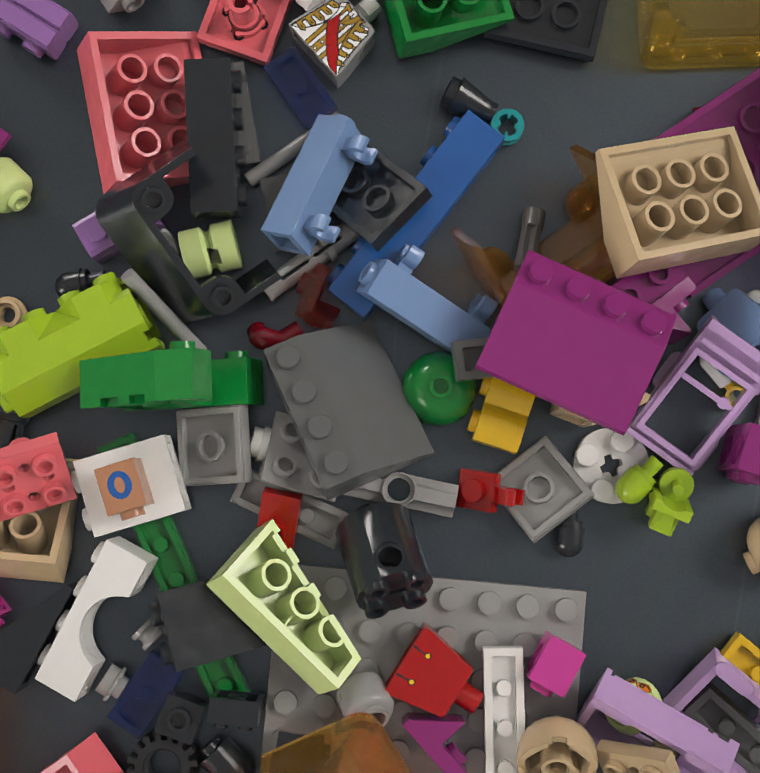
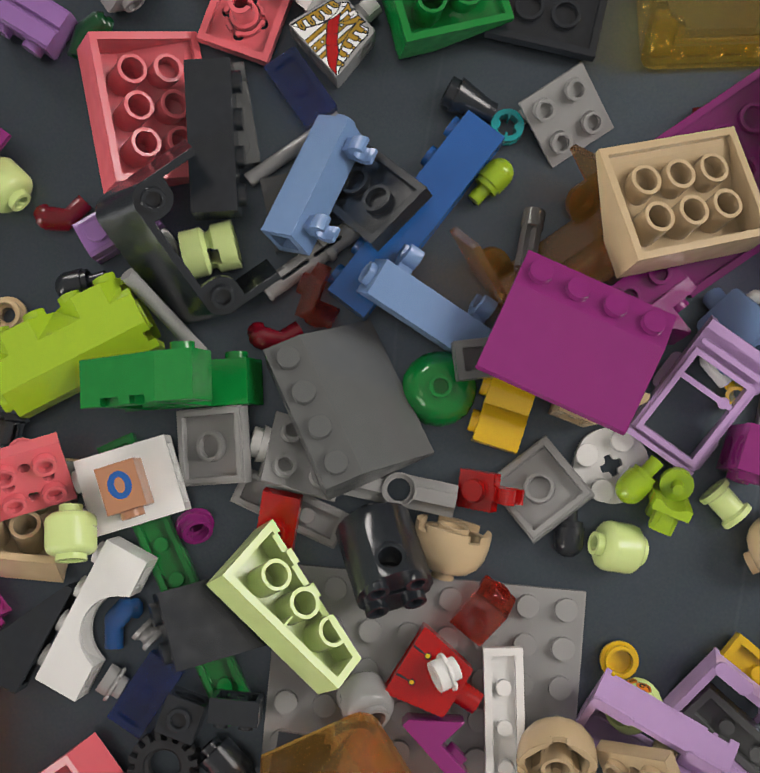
dark pink brick [524,631,587,698] -> none
none -> dark red arm [33,195,92,232]
none -> yellowish green head [44,503,98,564]
none -> dark green arm [67,11,114,60]
none -> blue arm [104,597,143,650]
none -> magenta plate [175,508,214,544]
none -> tan cylinder [415,514,492,582]
none -> white plate [427,653,462,693]
none -> clear red bracket [449,575,516,647]
none -> lime cylinder [468,158,514,206]
none -> light grey hinge [517,62,614,168]
none -> yellowish green head [588,520,649,574]
none -> yellow plate [599,640,639,680]
none -> yellowish green bush [699,478,752,529]

